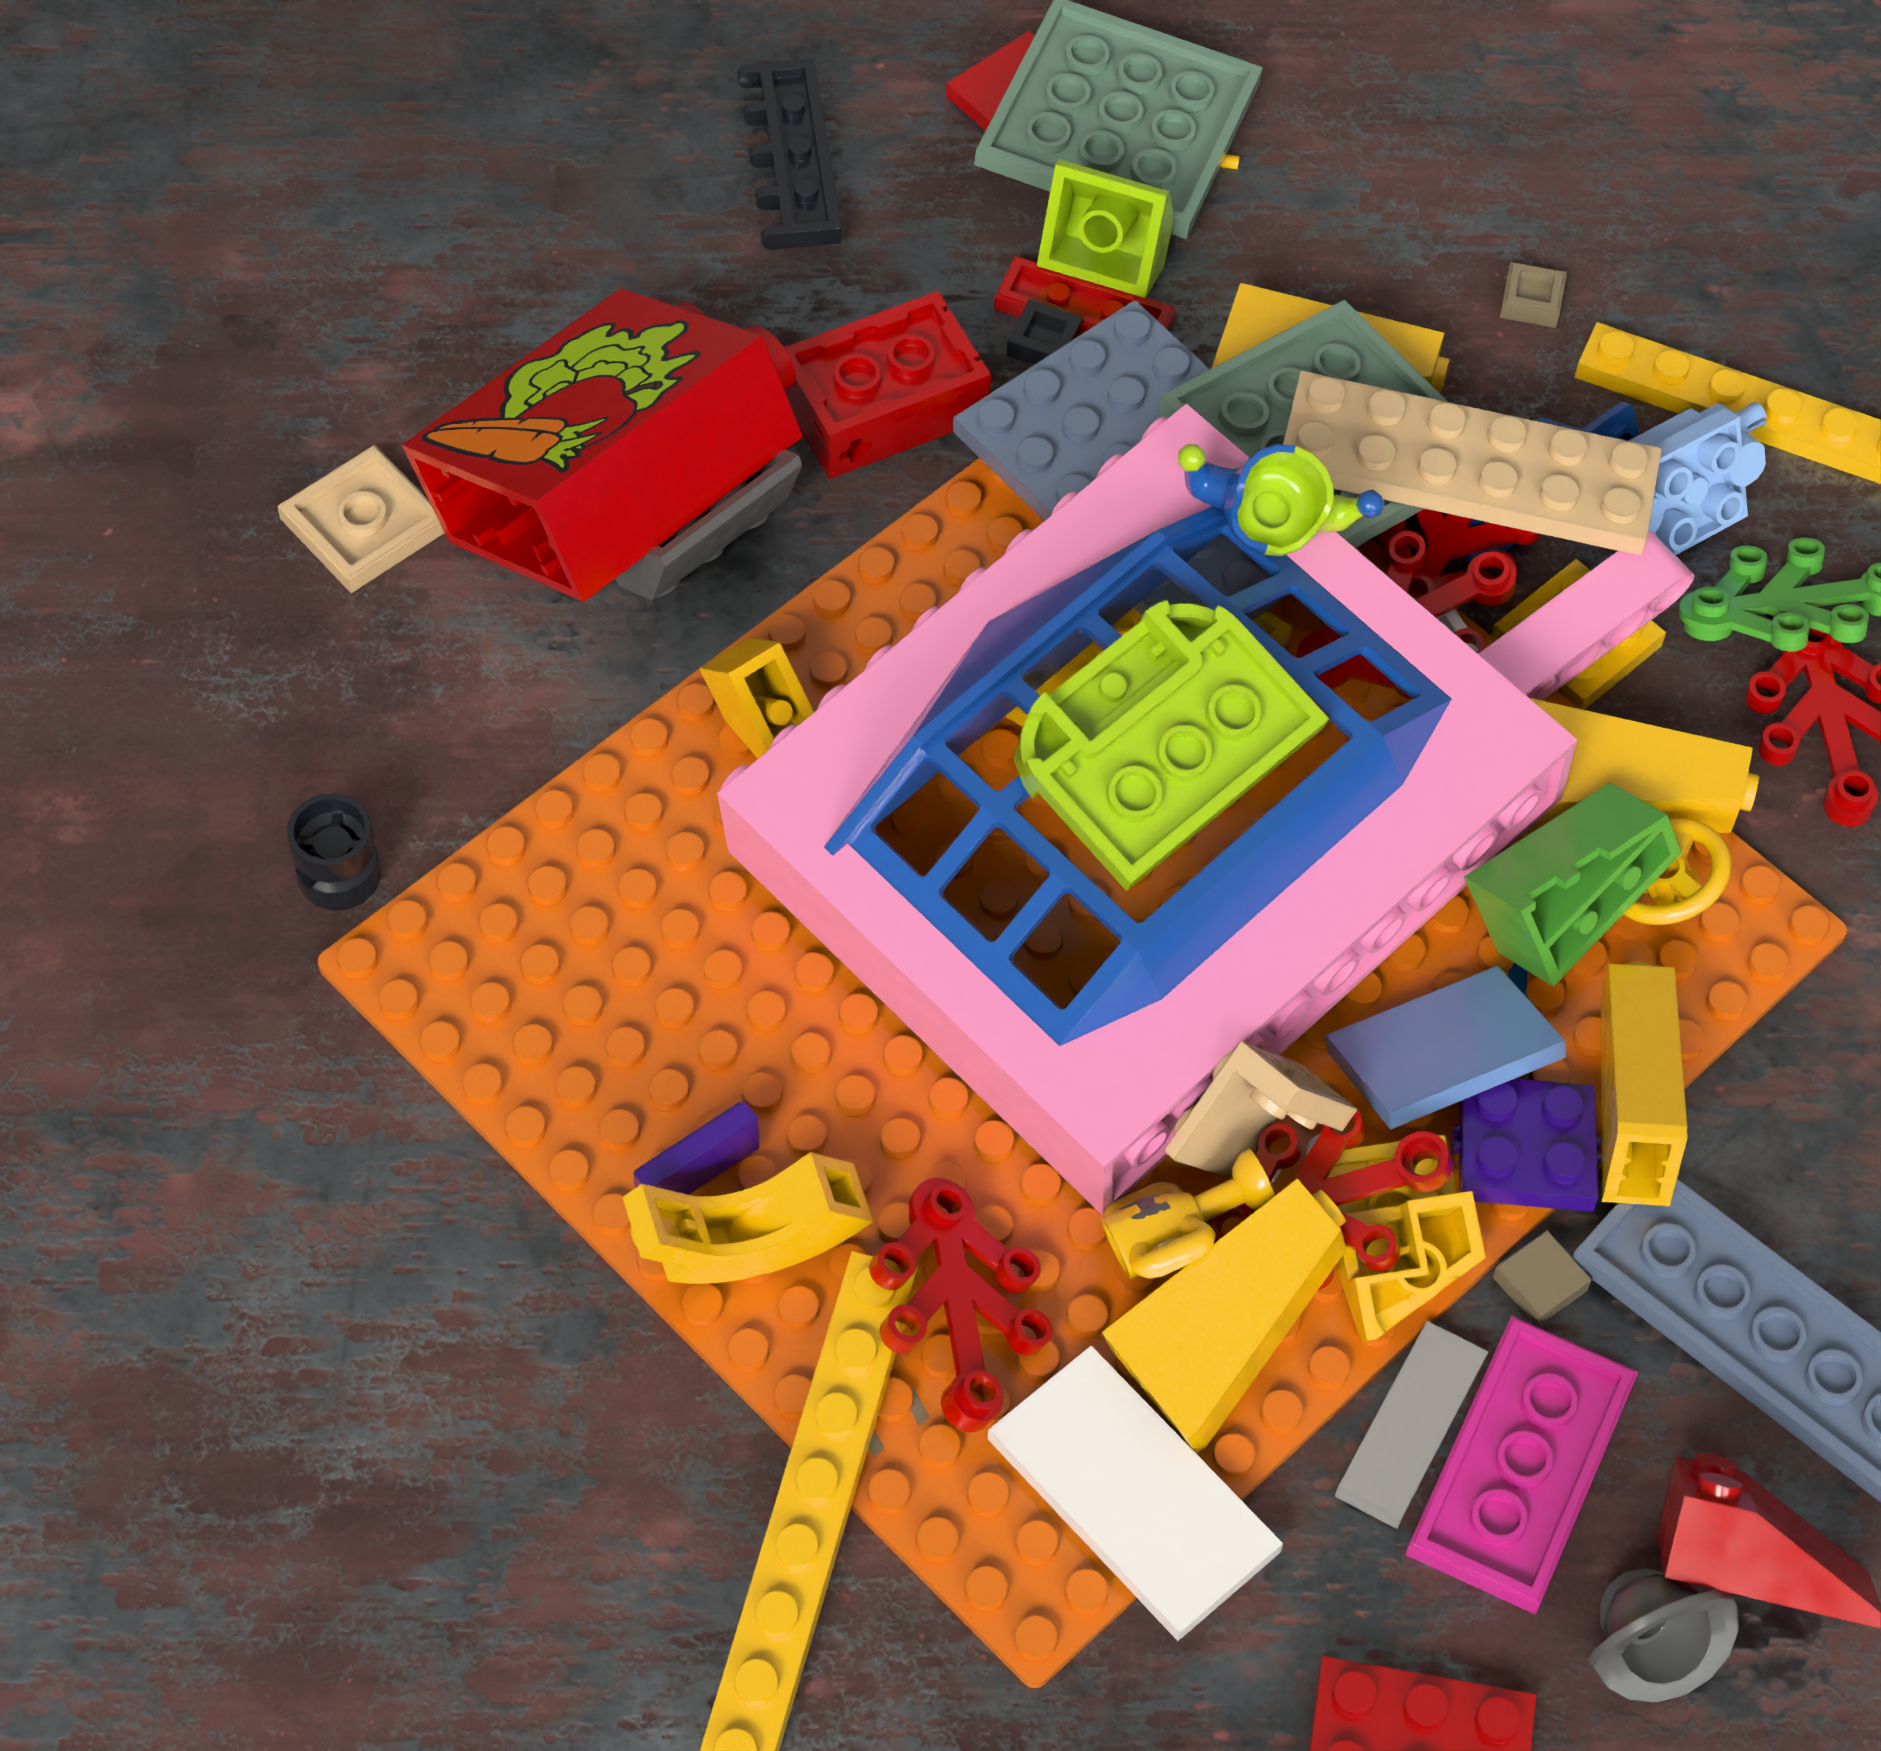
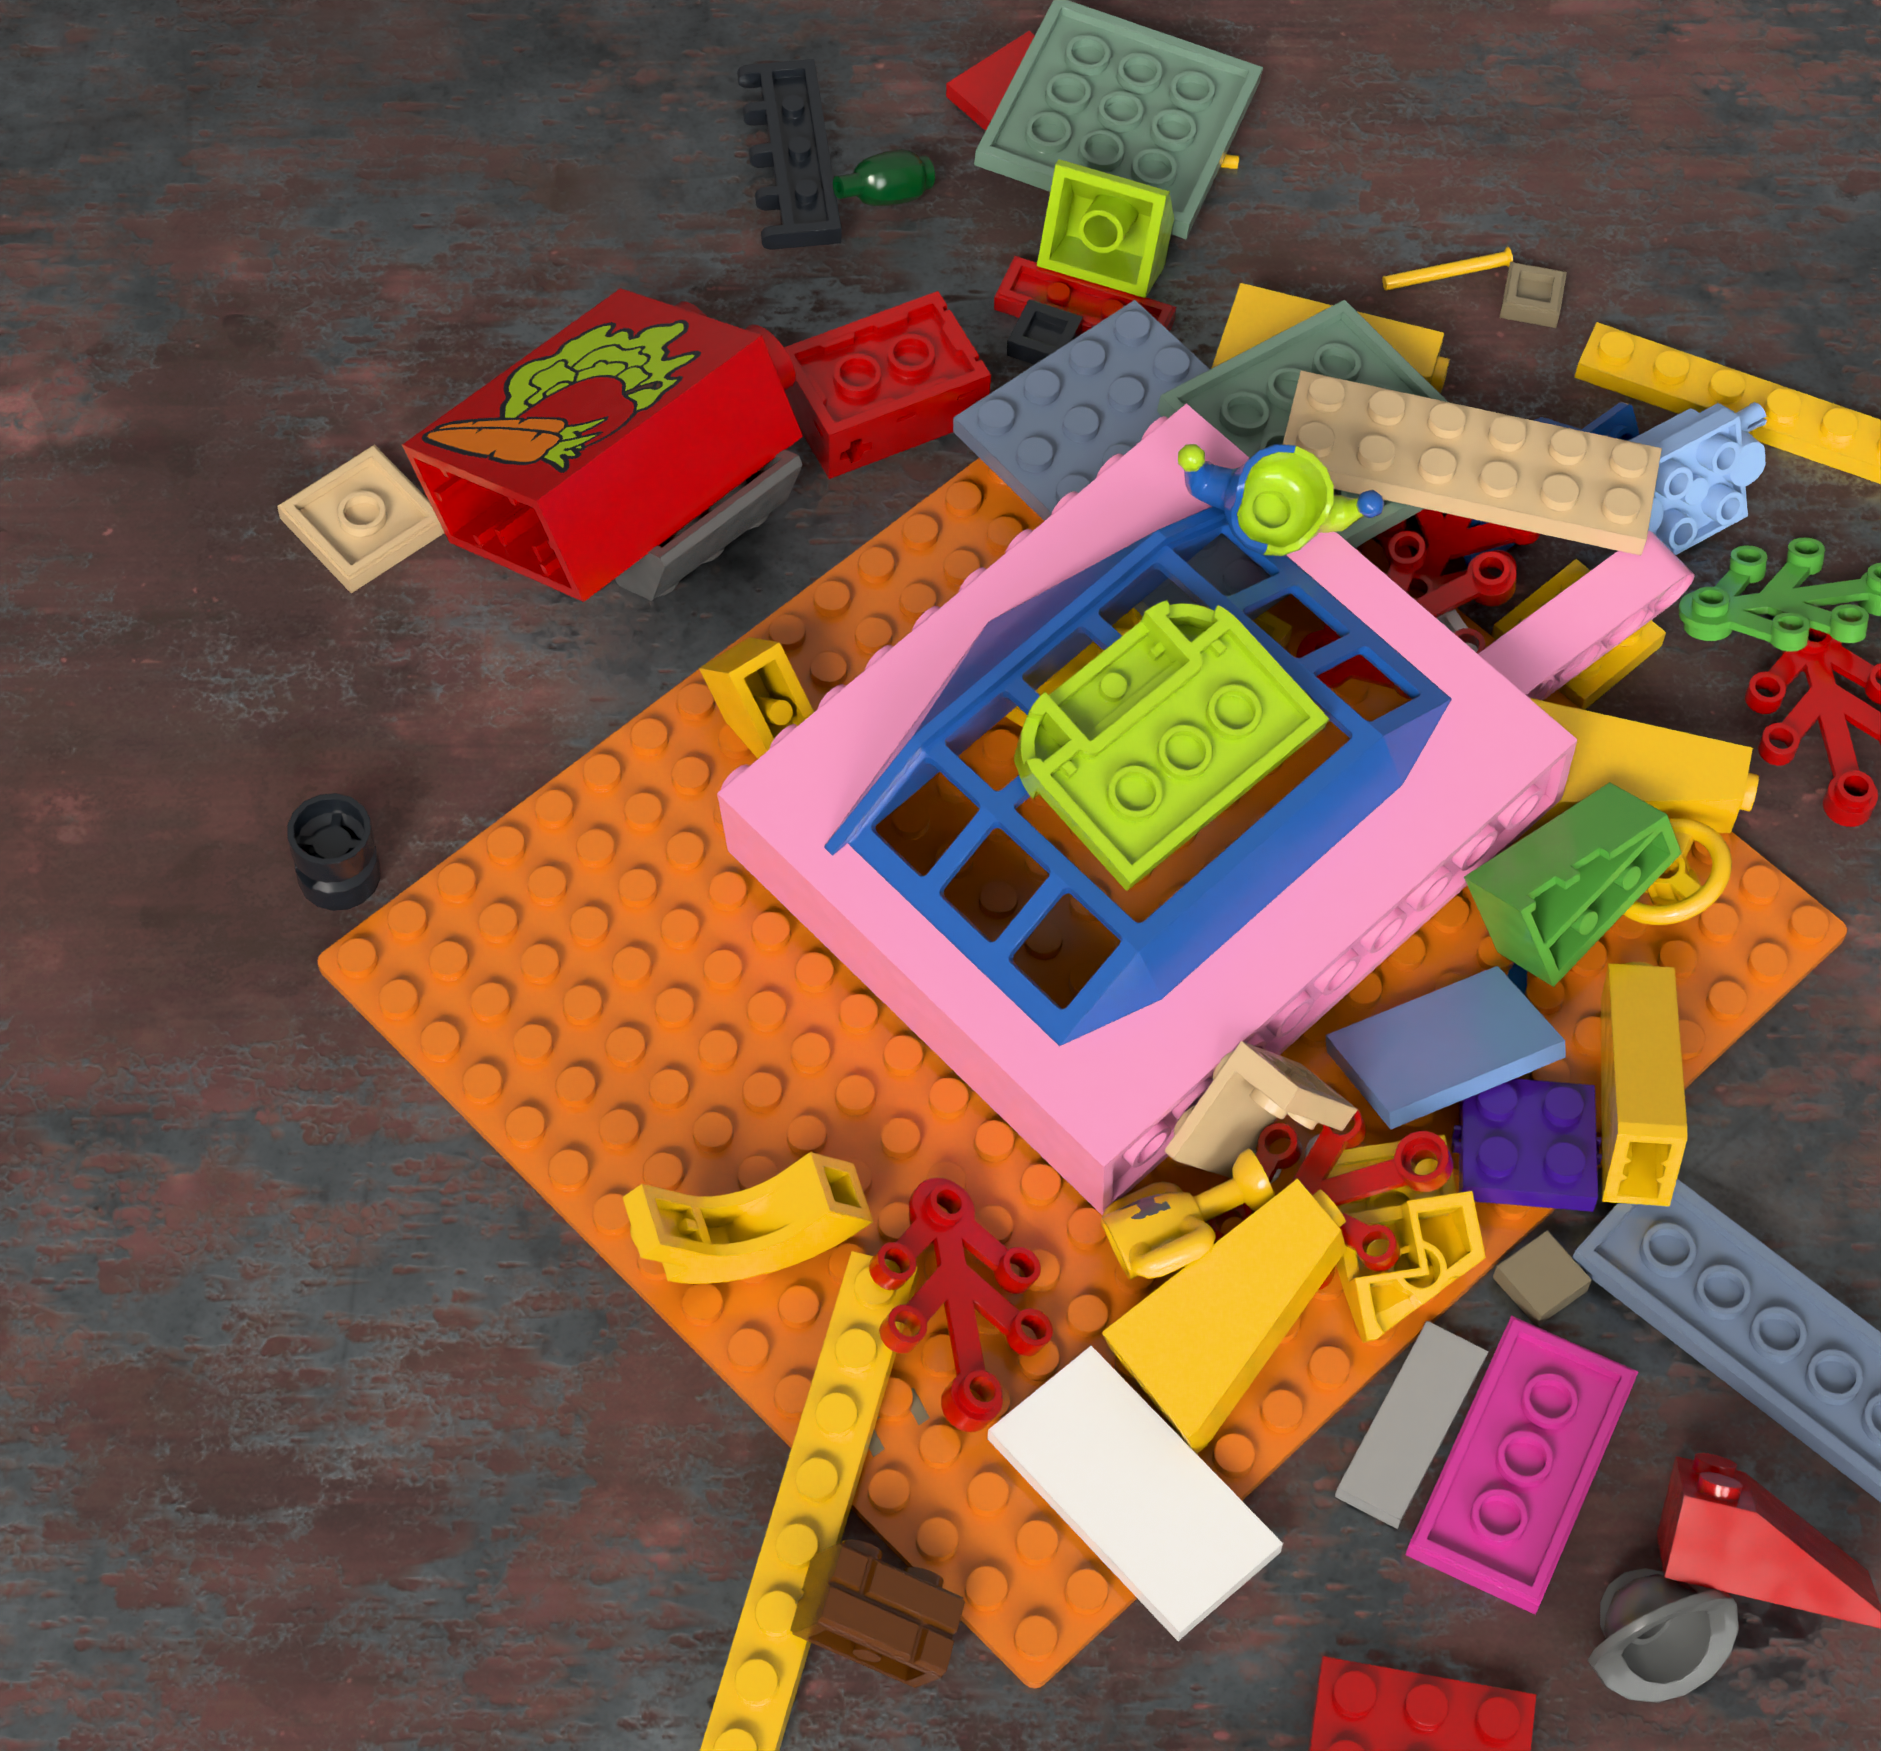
dark purple tile [633,1101,759,1195] -> none
none -> reddish brown brick [790,1539,965,1688]
none -> dark green plant [833,149,935,206]
none -> yellow piece [1382,246,1513,290]

